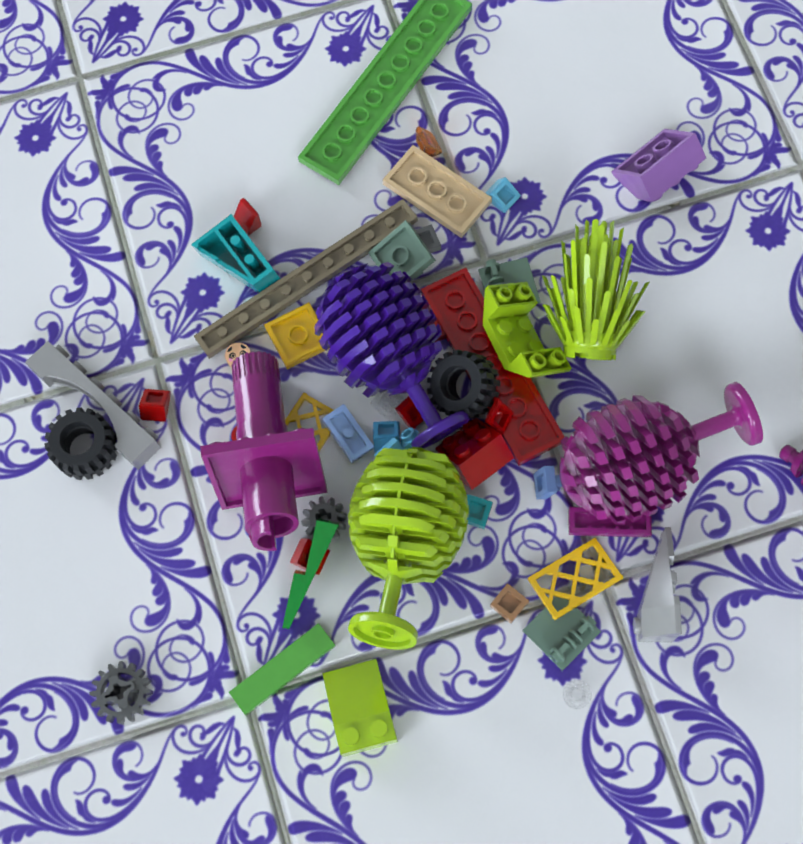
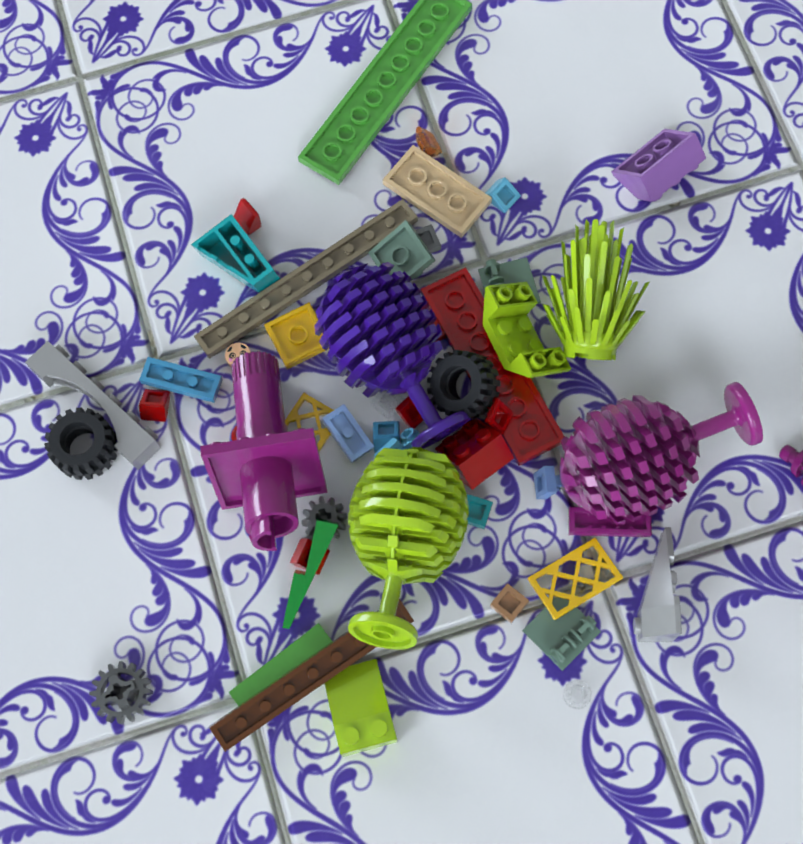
none -> dark azure plate [139,357,223,403]
none -> reddish brown plate [209,599,414,752]

